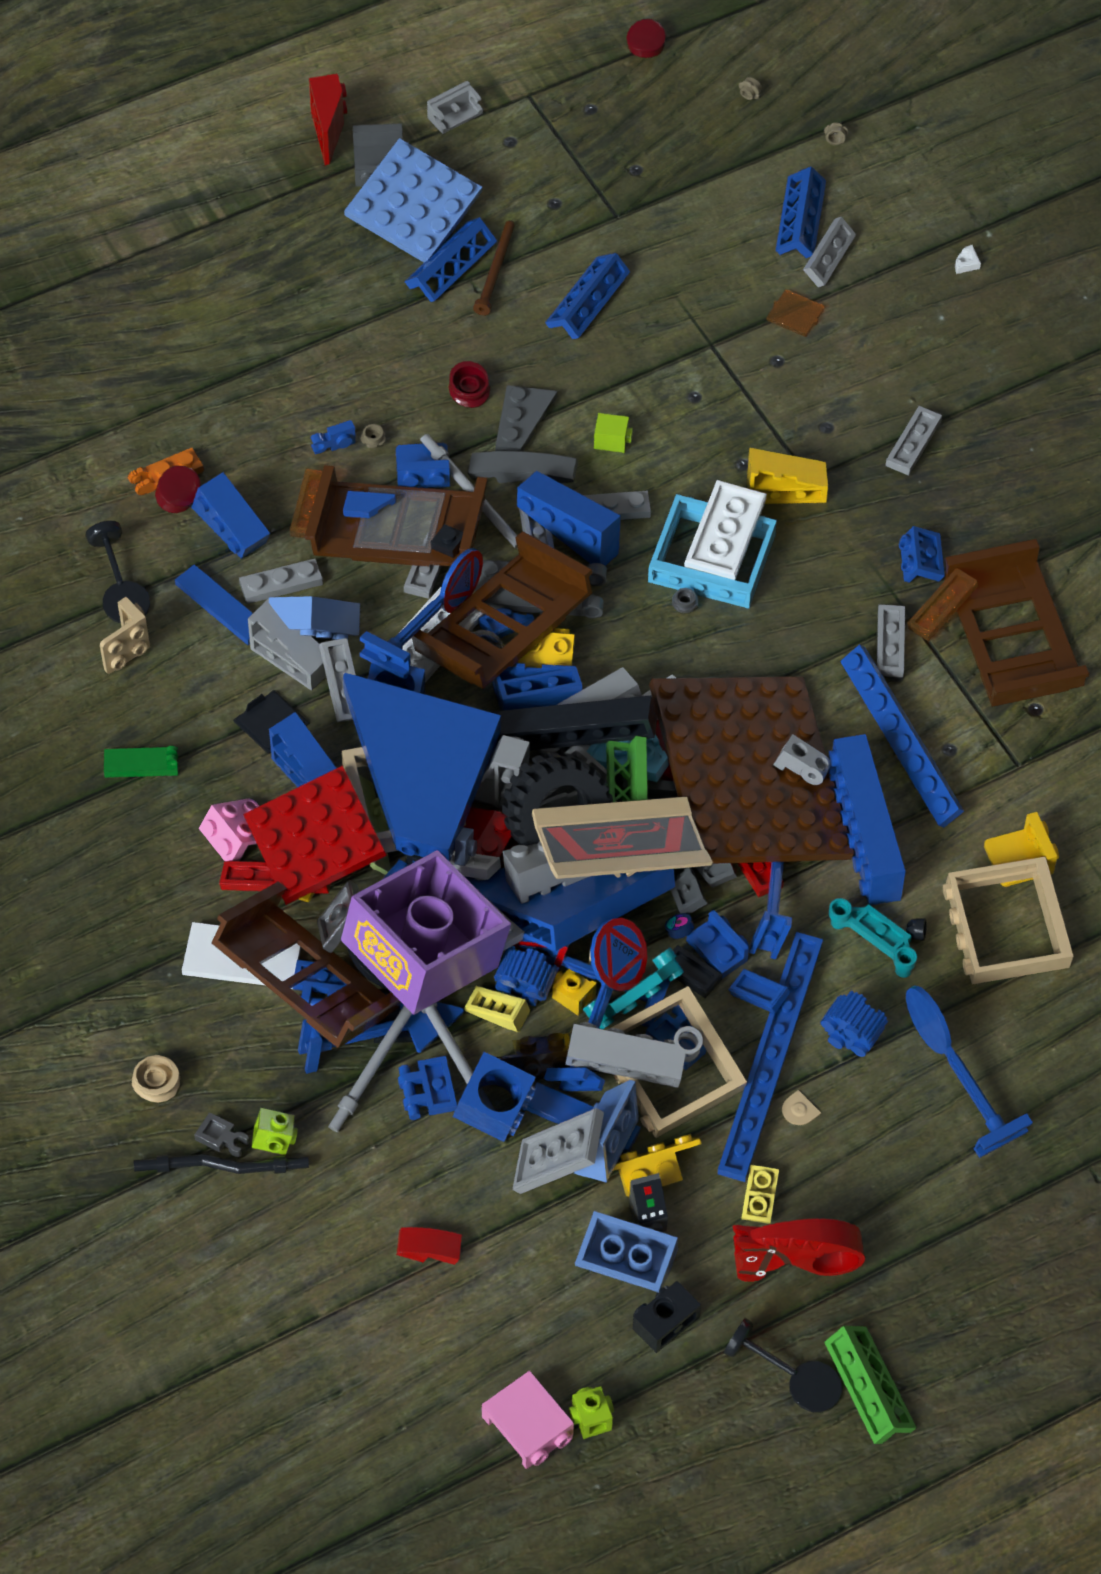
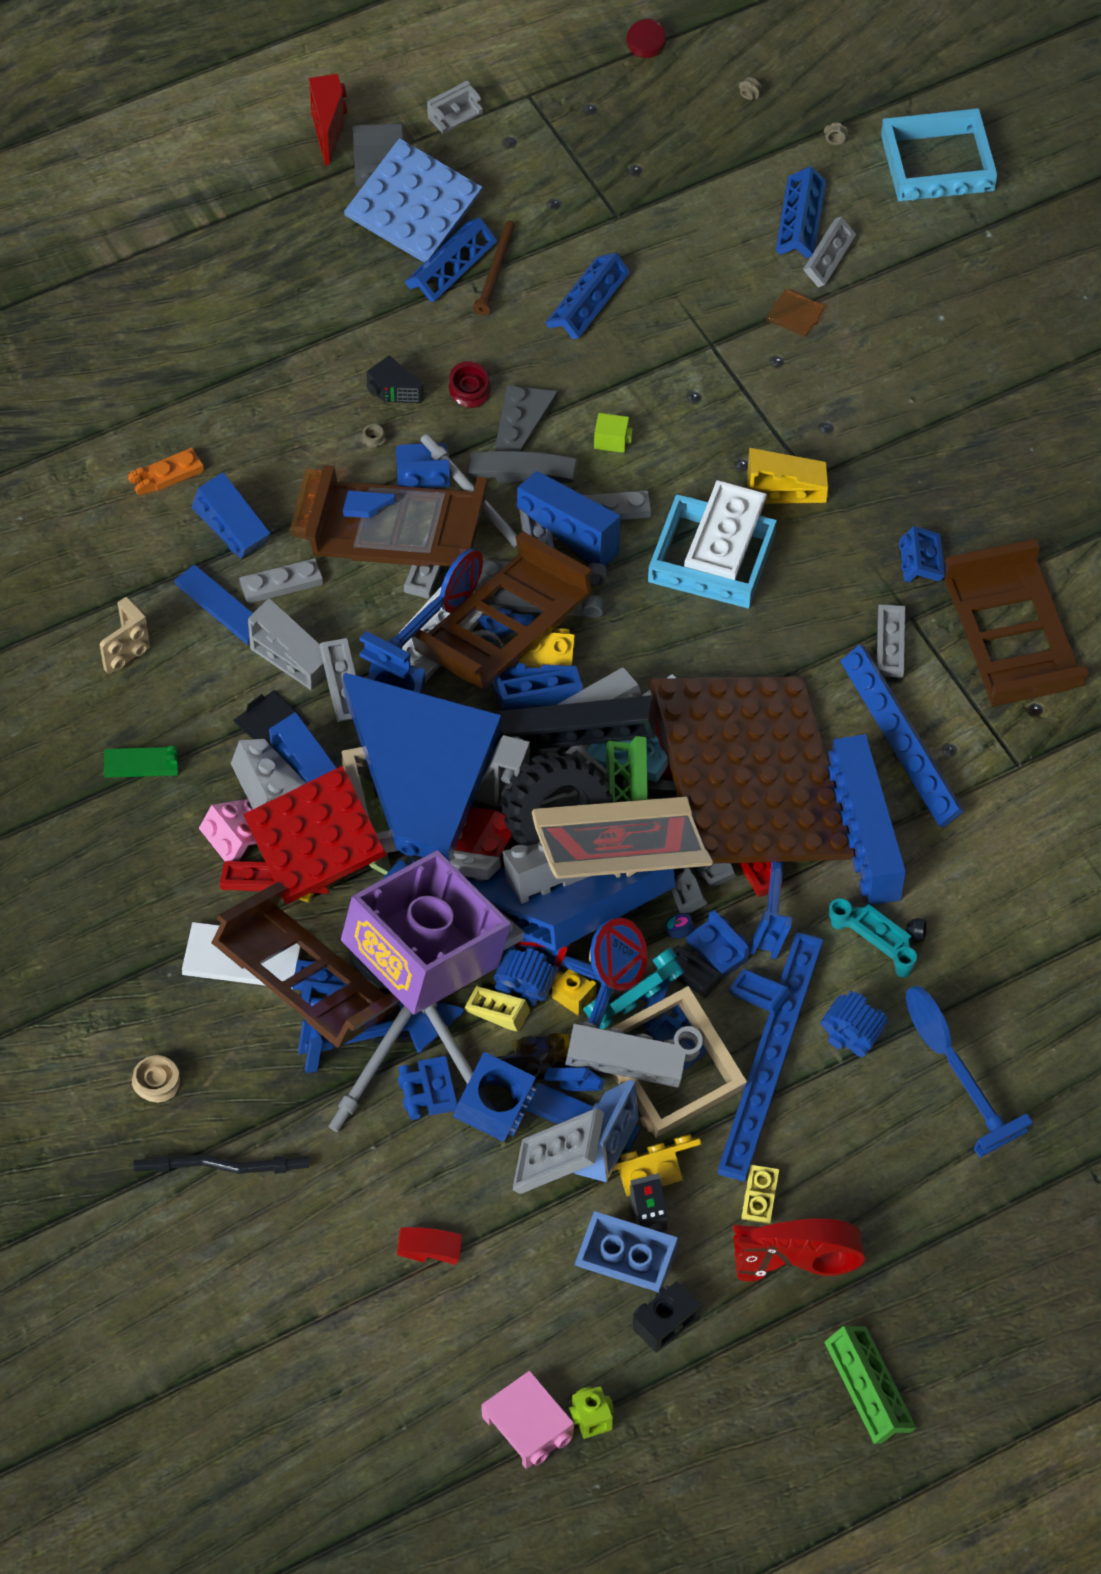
black piece [85,520,150,623] -> none
dark red piece [155,465,201,513] -> none
flat silver plate [194,1112,249,1157] -> none
lime brick [252,1108,298,1155] -> none
medium blue slope [269,596,360,640] -> none
blue plate [310,420,356,454] -> none
flat silver tile [317,880,359,953] -> none
black plate [430,524,463,558] -> none
sand blue plate [454,827,477,866] -> none
flat silver plate [672,588,698,613] -> none
black piece [724,1318,842,1413] -> none
light grey leg [773,734,831,785] -> none
tan piece [782,1090,821,1125] -> none
light grey plate [886,406,942,475] -> none
clear orange plate [907,568,978,641] -> none
tan window [943,857,1073,984] -> none
white tile [955,245,981,274] -> none
yellow bracket [984,812,1059,887] -> none
none -> light grey wedge [231,739,306,809]
none -> black slope [366,355,424,403]
none -> medium azure window [881,109,997,201]

